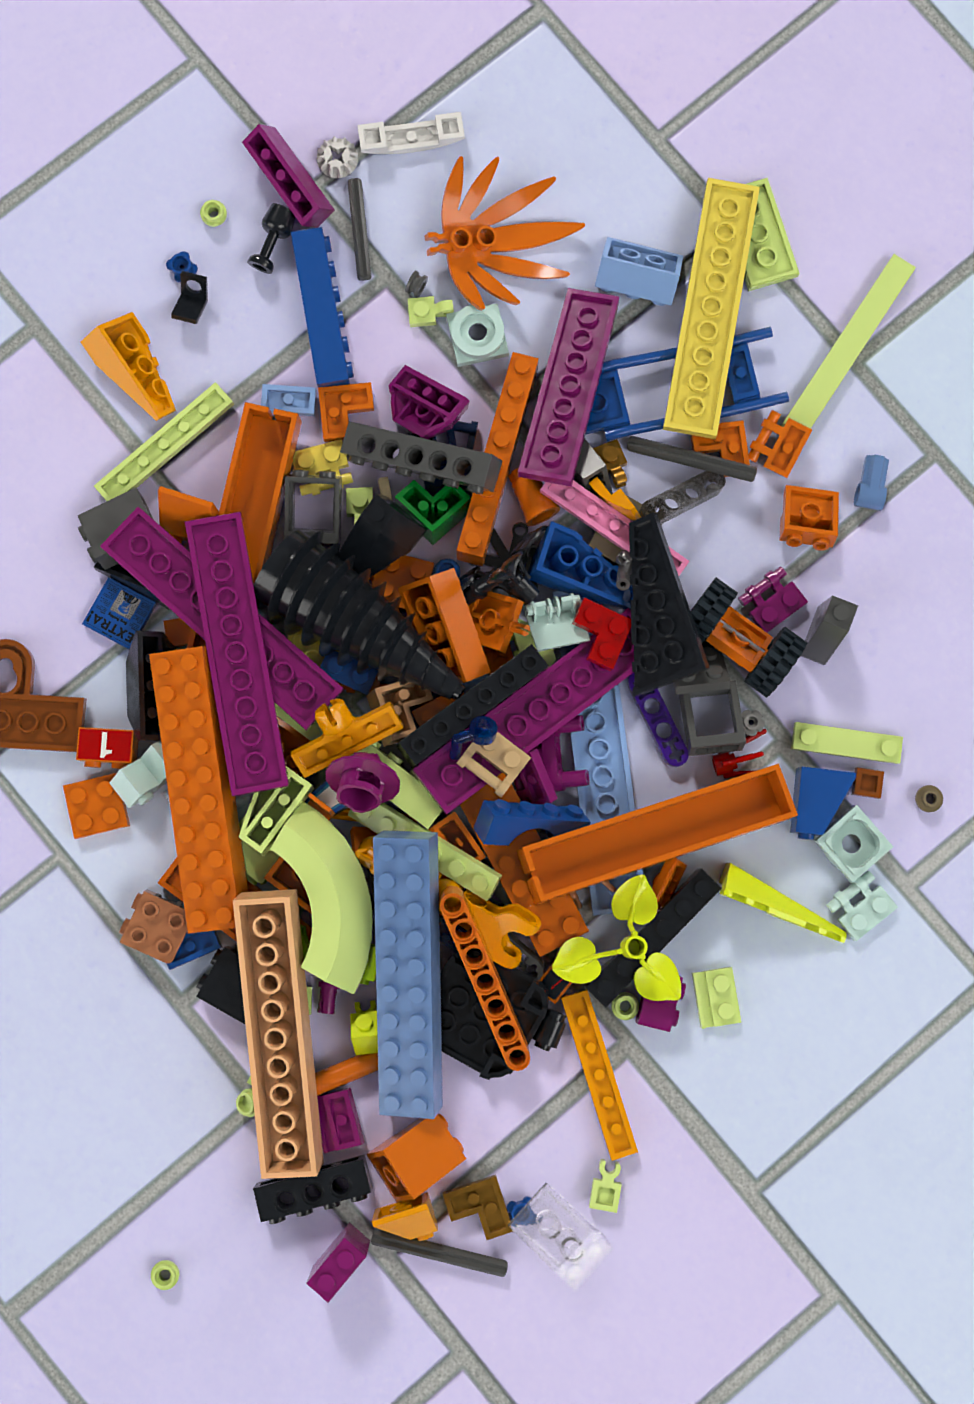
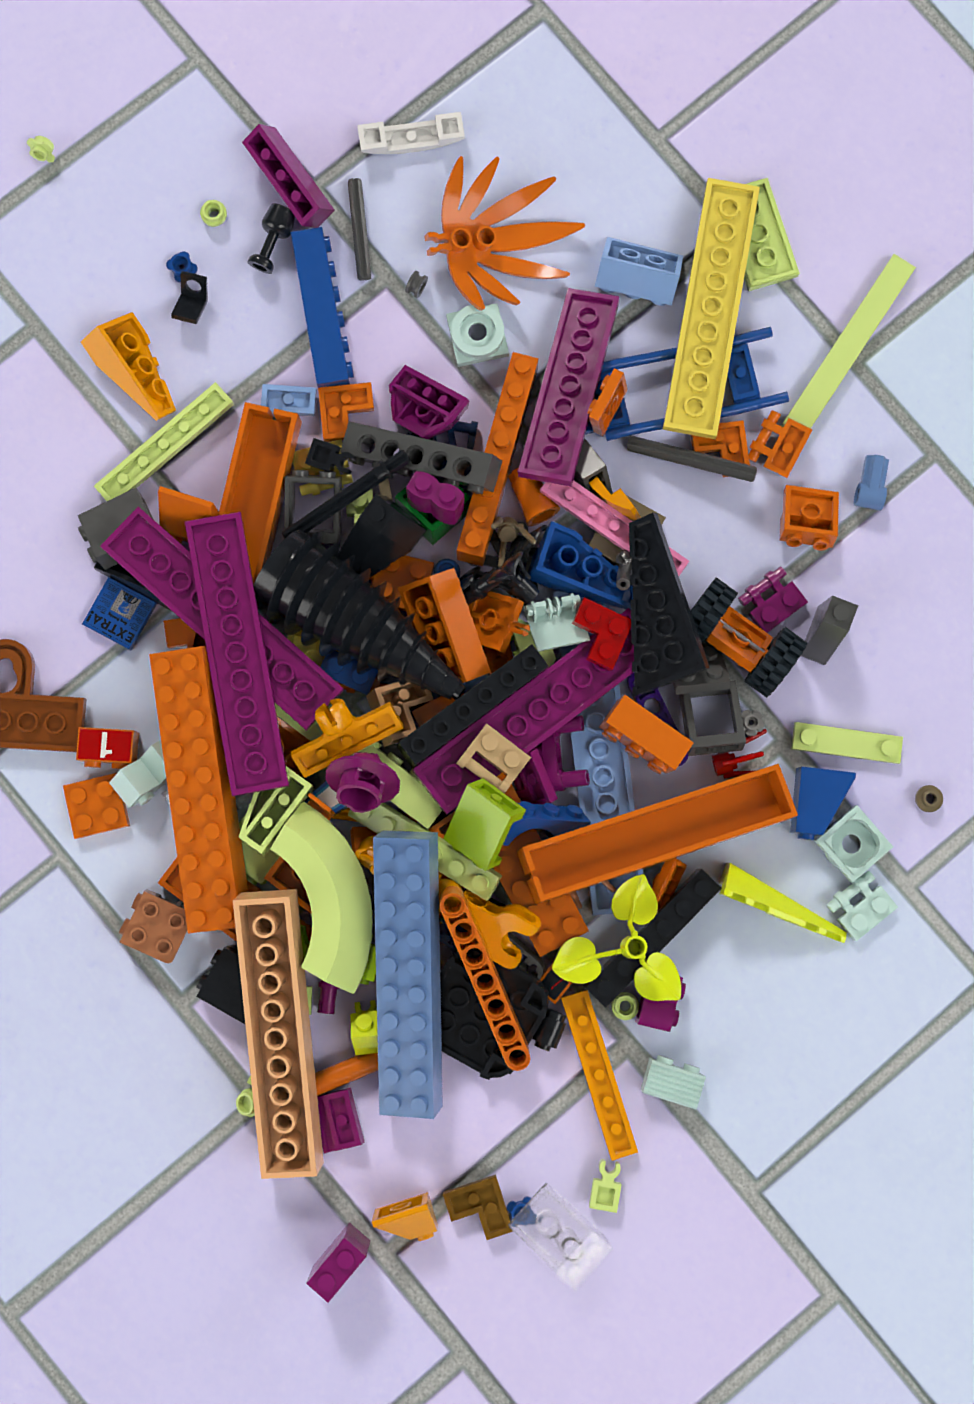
black wedge [126,630,177,741] -> none
yellowish green plate [151,1260,180,1290] -> none
blue plate [167,930,222,970] -> none
black brick [253,1154,373,1224] -> none
white gear [316,136,358,178] -> none
orange slope [366,1114,466,1202] -> none
dark grey axle [371,1228,508,1277] -> none
yellowish green plate [408,296,454,328] -> none
clear blue plate [449,716,498,760] -> none
pearl gold plate [593,439,627,489] -> none
clear smoke beam [639,471,726,524] -> none
yellowish green plate [691,967,742,1029] -> none
dark orange plate [851,767,884,799] -> none
none -> yellowish green plate [27,136,55,162]
none -> black axle [282,450,410,539]
none -> black plate [305,438,356,474]
none -> magenta brick [406,471,464,525]
none -> lime panel [443,778,526,871]
none -> dark tan plant [491,516,536,567]
none -> orange plate [588,368,628,436]
none -> orange brick [599,695,694,774]
none -> light aqua brick [640,1055,706,1109]

